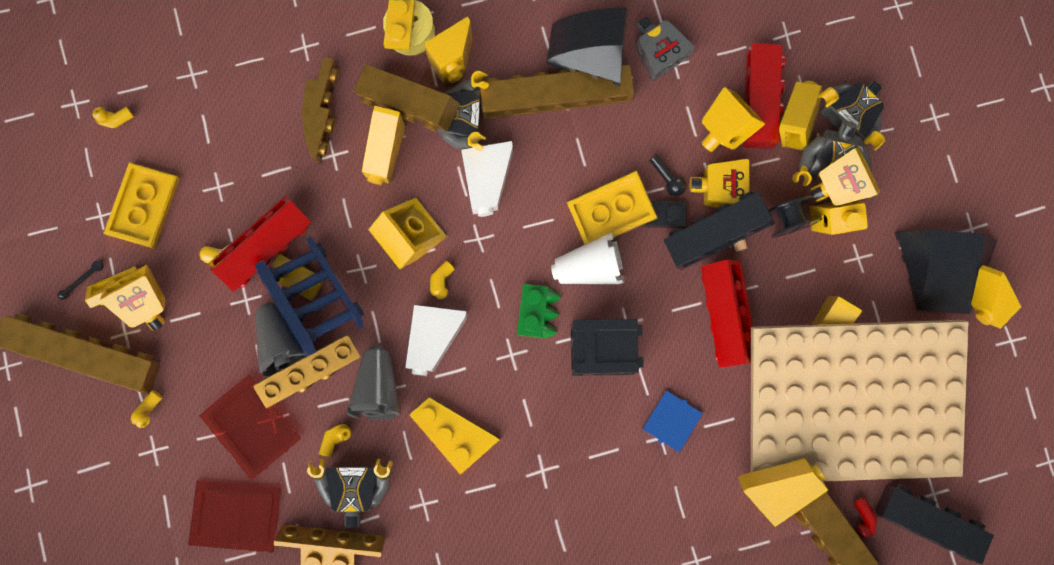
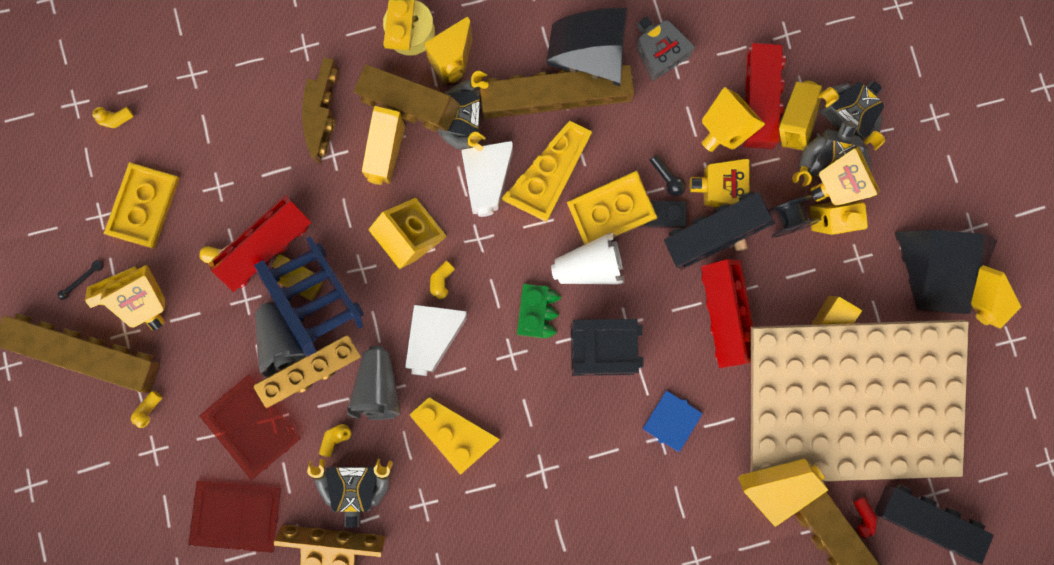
none -> yellow wing [502,121,592,222]

